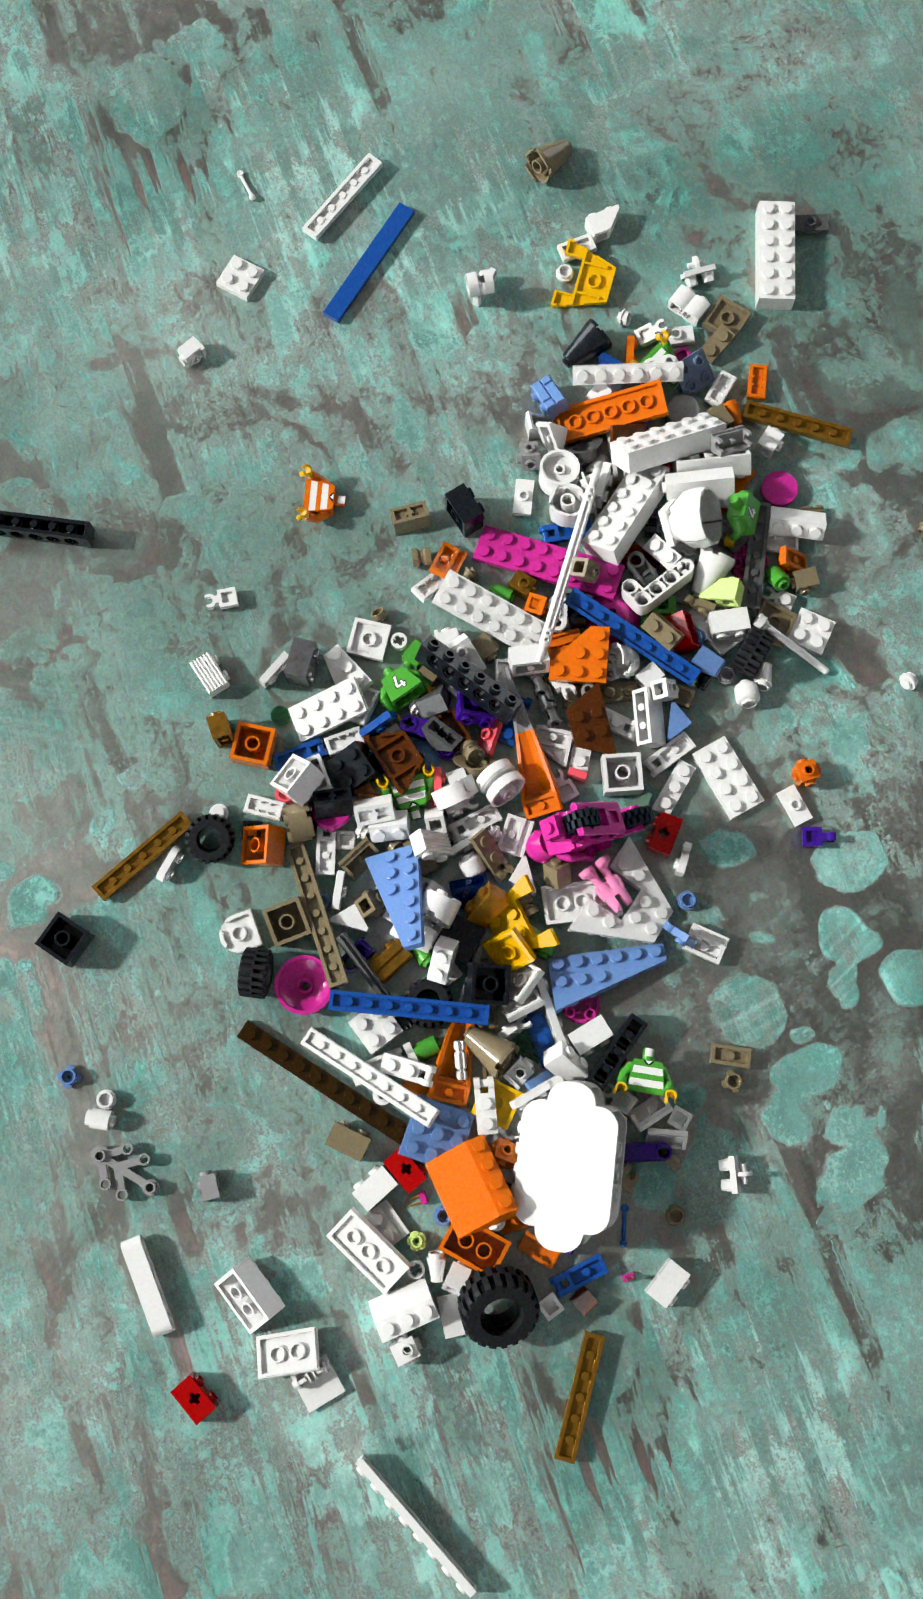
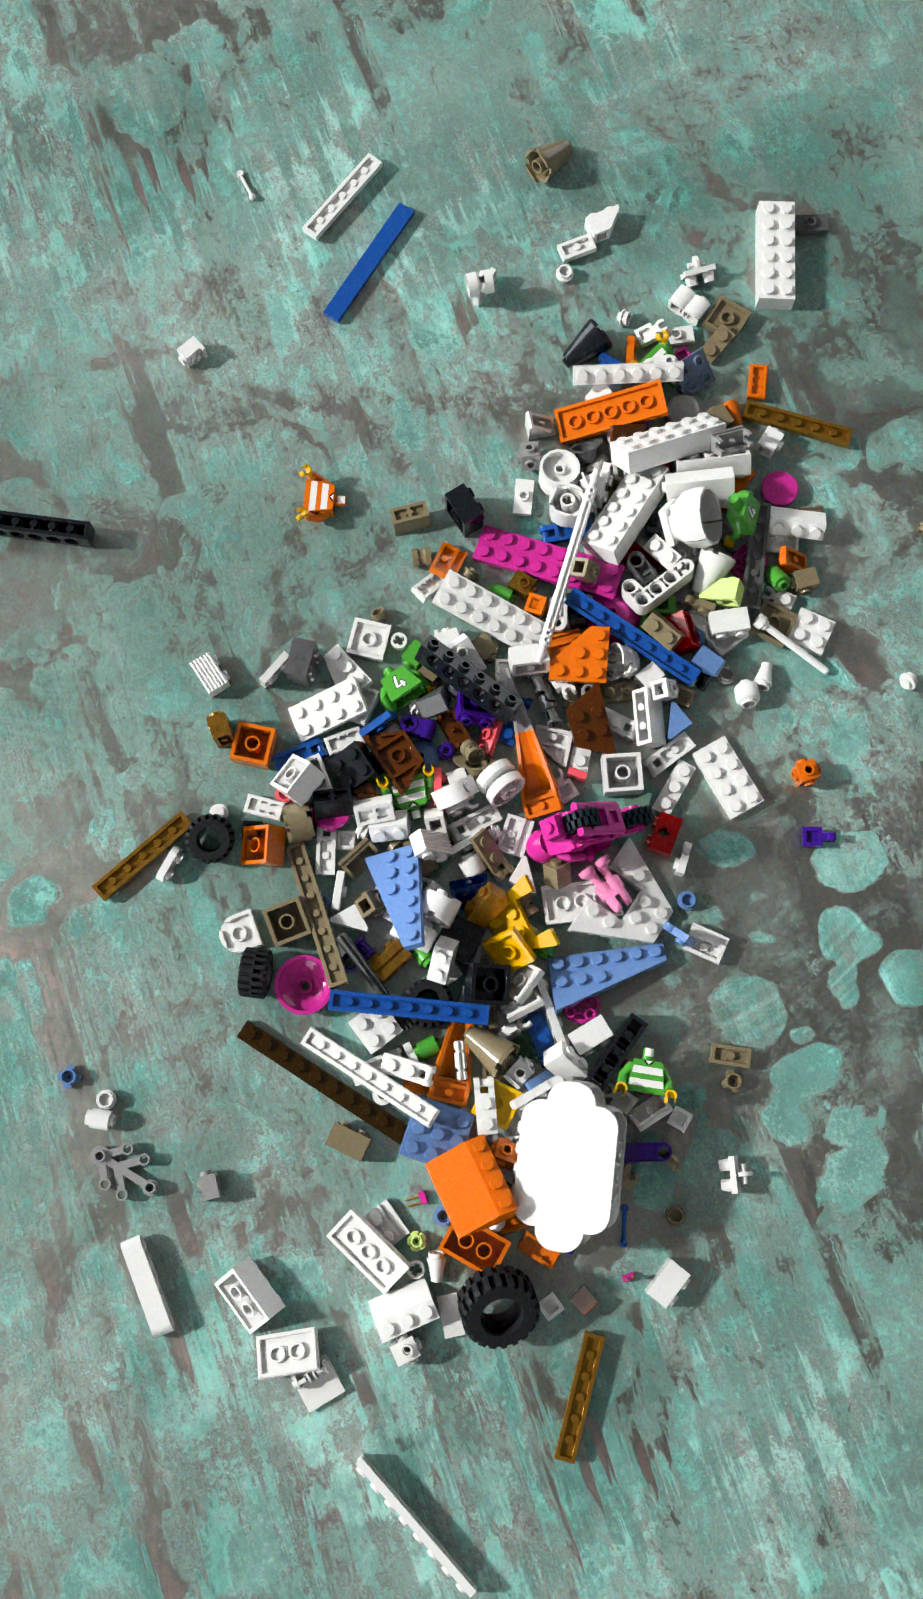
black brick [35,911,95,968] -> none
red brick [170,1372,219,1425] -> none
white plate [204,587,239,610] -> none
white plate [216,255,265,302] -> none
clear green tile [271,706,290,726] -> none
white brick [352,1165,399,1212] -> none
red brick [383,1148,428,1194] -> none
dark grey slope [421,715,463,752] -> none
white brick [441,1261,472,1297] -> none
medium blue brick [531,375,569,419] -> none
white slope [535,421,568,453] -> none
blue plate [549,1253,609,1298] -> none
yellow wing [550,238,616,308] -> none
white plate [645,1127,688,1150] -> none
white plate [704,369,738,406] -> none
black tyre [731,626,775,678] -> none
white plate [776,784,813,827] -> none

